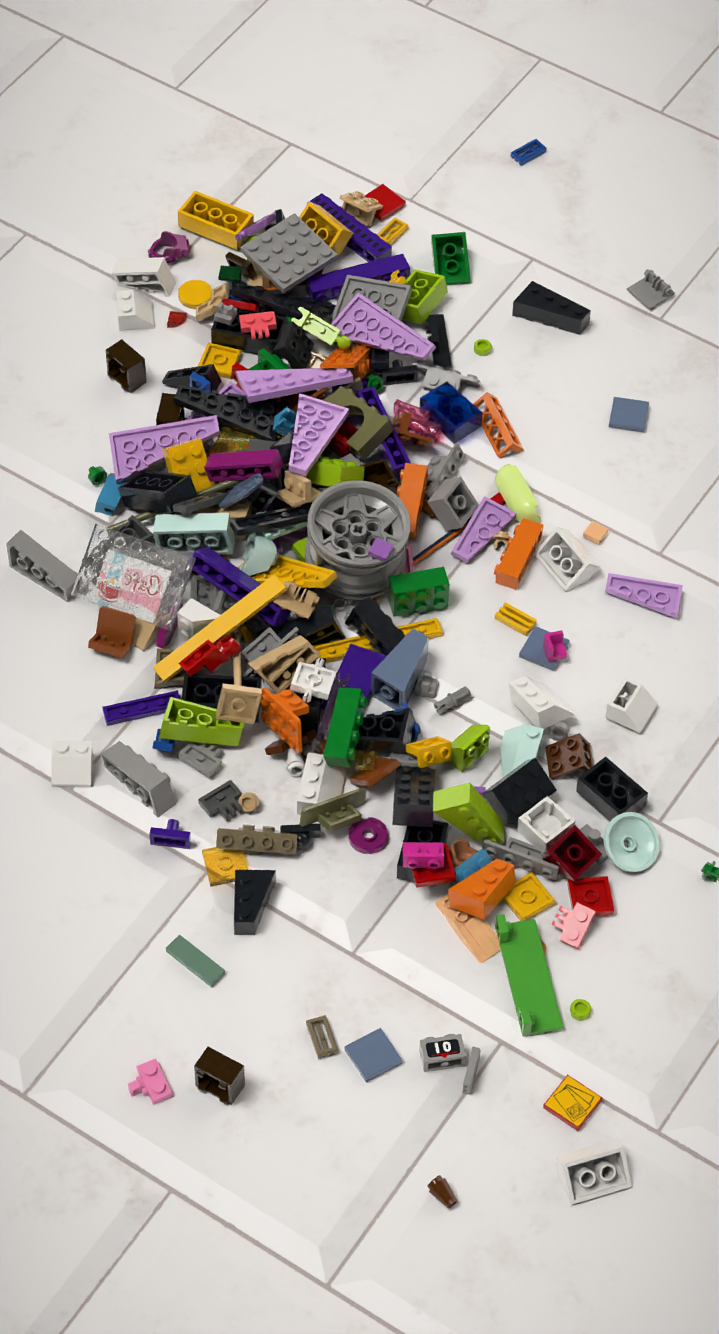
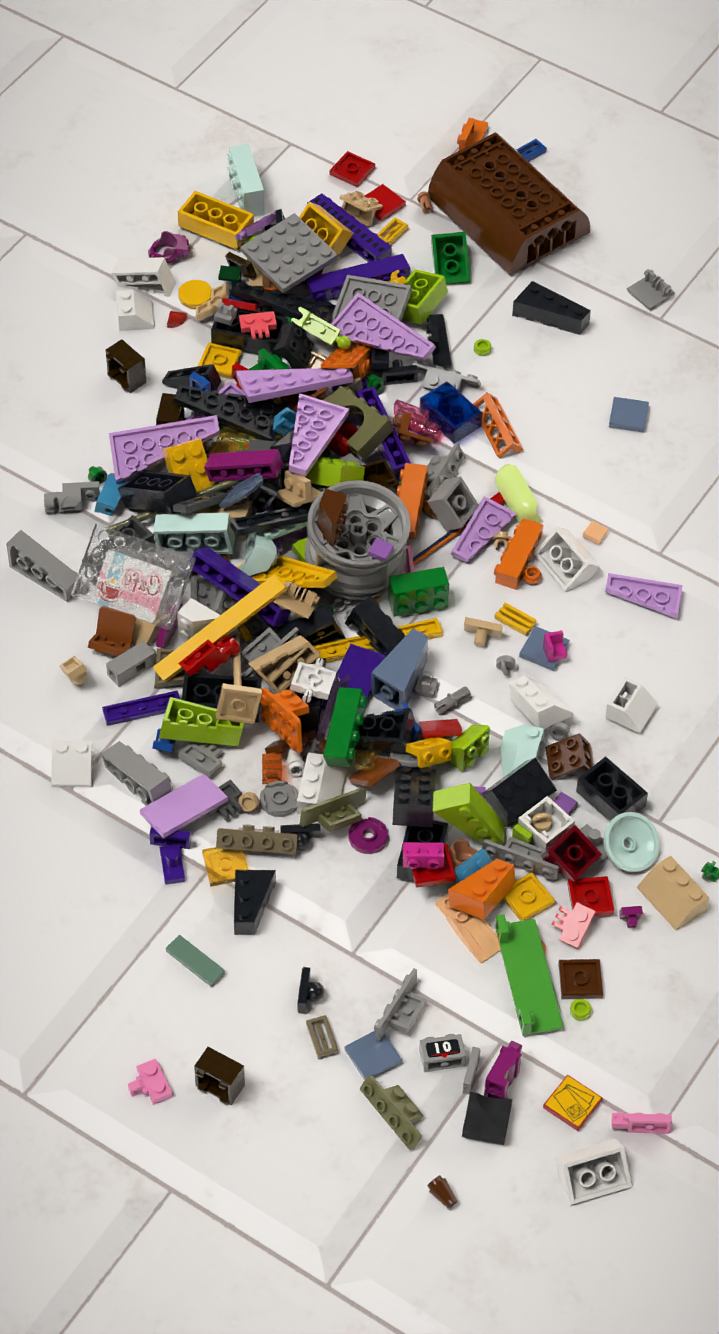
none -> light grey plate [44,481,100,513]
none -> tan tile [59,656,87,685]
none -> light grey brick [106,641,156,687]
none -> lavender tile [140,774,228,838]
none -> dark purple tile [159,844,185,885]
none -> light aqua brick [227,144,264,216]
none -> light grey tile [260,781,299,817]
none -> clear orange brick [262,753,282,784]
none -> black tile [297,967,325,1014]
none -> reddish brown slope [317,489,349,547]
none -> red tile [329,151,375,188]
none -> olive bracket [360,1075,424,1150]
none -> light grey bracket [374,968,426,1042]
none -> nougat pin [417,191,433,214]
none -> red tile [419,719,462,738]
none -> reddish brown slope [428,132,590,275]
none -> orange bracket [457,118,488,151]
none -> black brick [462,1092,512,1145]
none -> tan tile [464,617,503,647]
none -> magenta hips [484,1041,523,1098]
none -> light grey tile [496,655,515,676]
none -> lime tile [512,824,533,845]
none -> orange plate [523,566,541,584]
none -> tan tile [532,813,552,833]
none -> medium lavender tile [554,792,578,815]
none -> reddish brown tile [558,959,603,999]
none -> bright pink hinge [611,1112,672,1134]
none -> magenta tile [619,906,643,928]
none -> tan slope [637,856,709,931]

